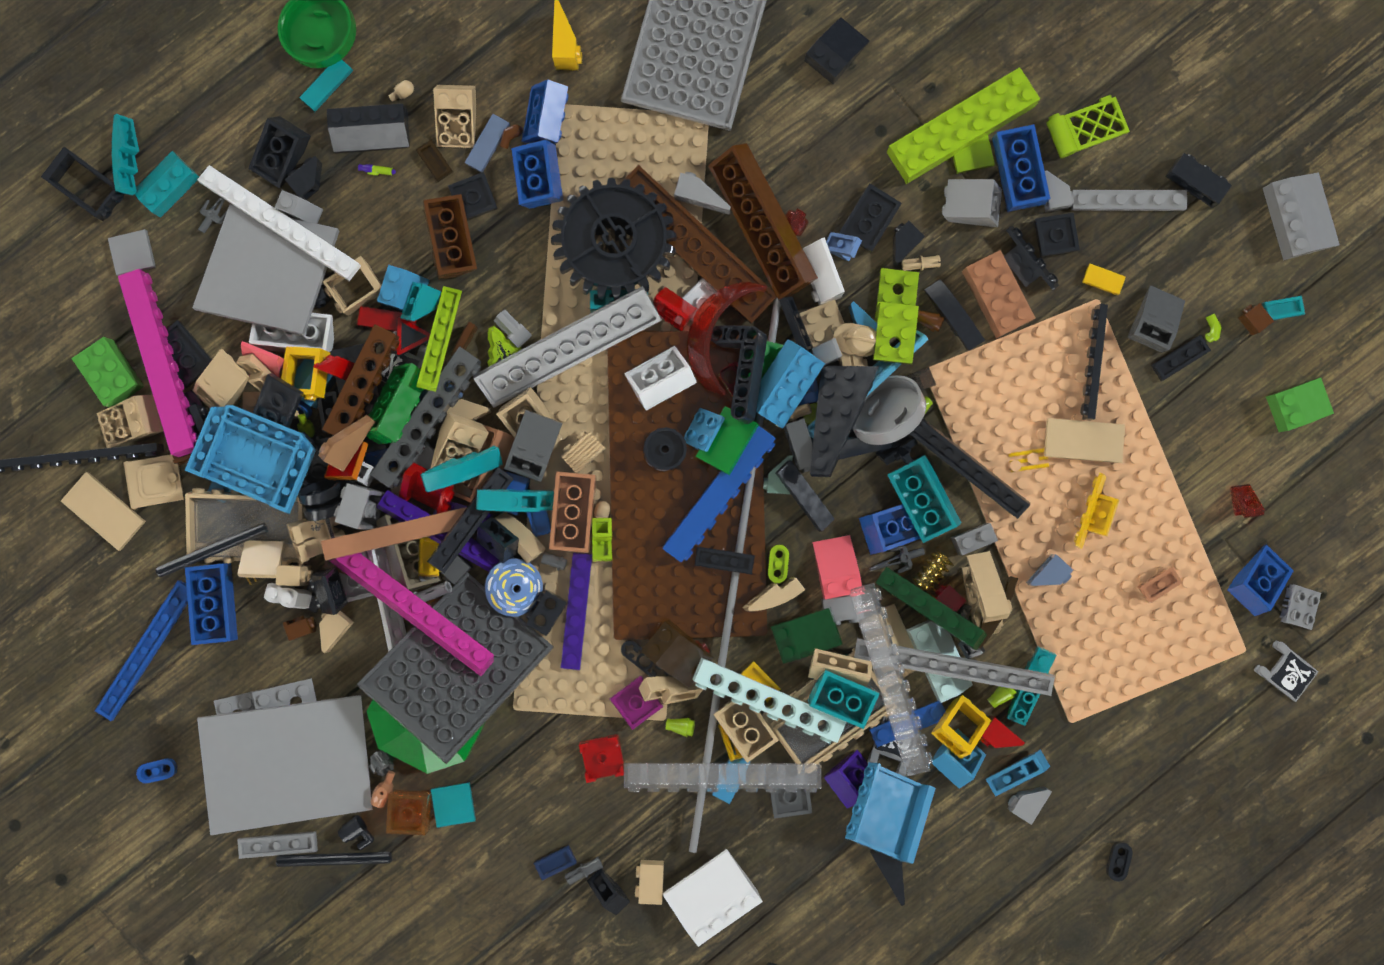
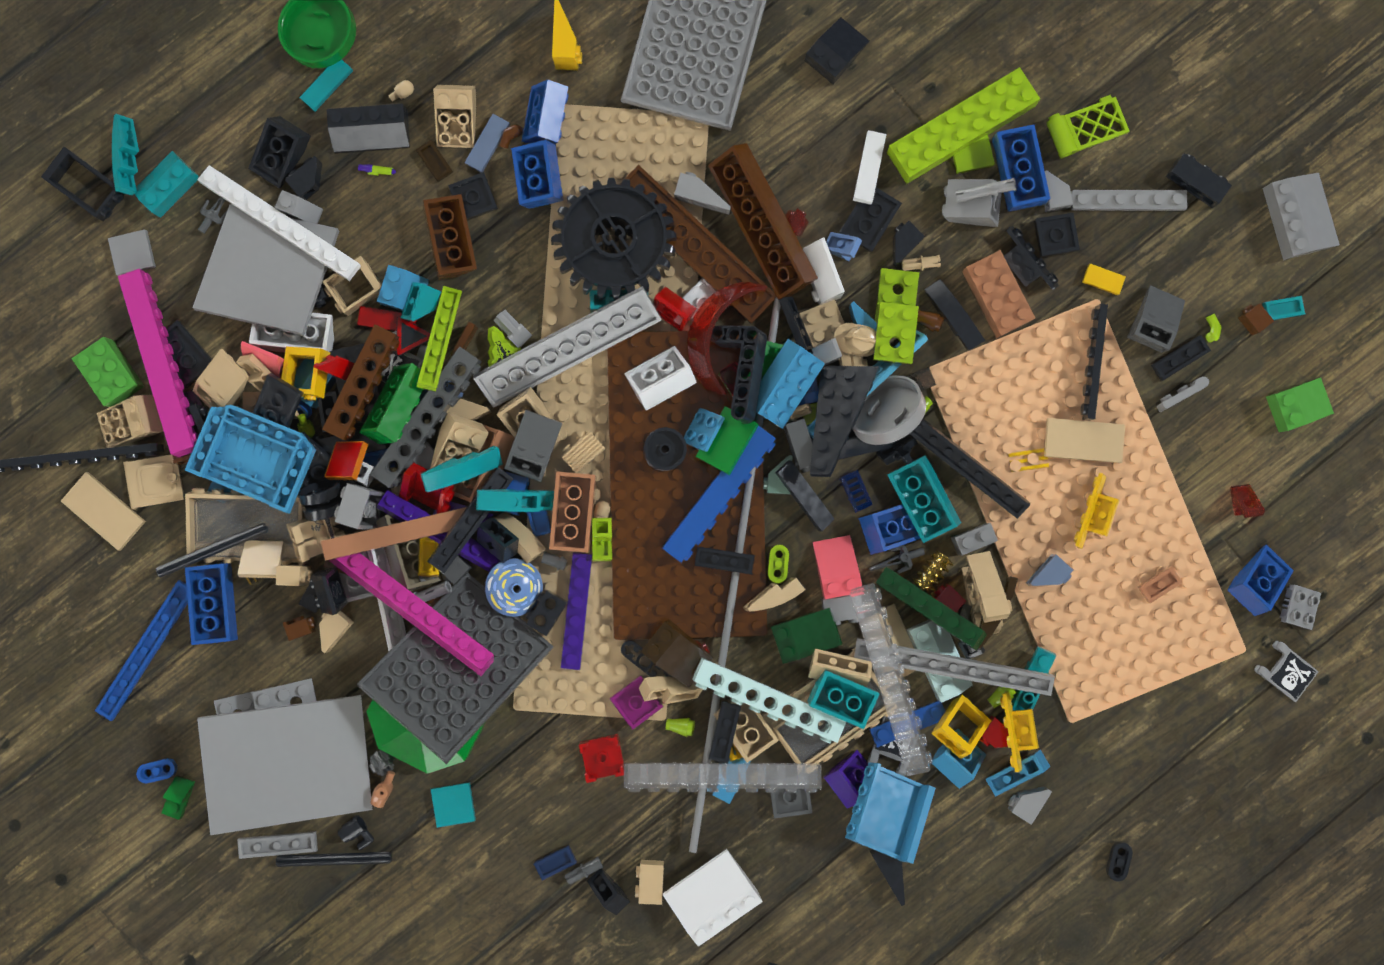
white brick [264,583,312,609] -> none
medium nougat slope [318,415,375,471] -> none
clear orange brick [386,790,432,835] -> none
yellow tile [741,661,781,702] -> none
none -> green slope [161,776,195,820]
none -> black tile [708,701,741,764]
none -> clear blue slope [839,470,873,513]
none -> white tile [853,130,886,205]
none -> light grey pin [955,178,1016,203]
none -> yellow bracket [1000,692,1039,773]
none -> light grey hinge [1156,376,1209,412]

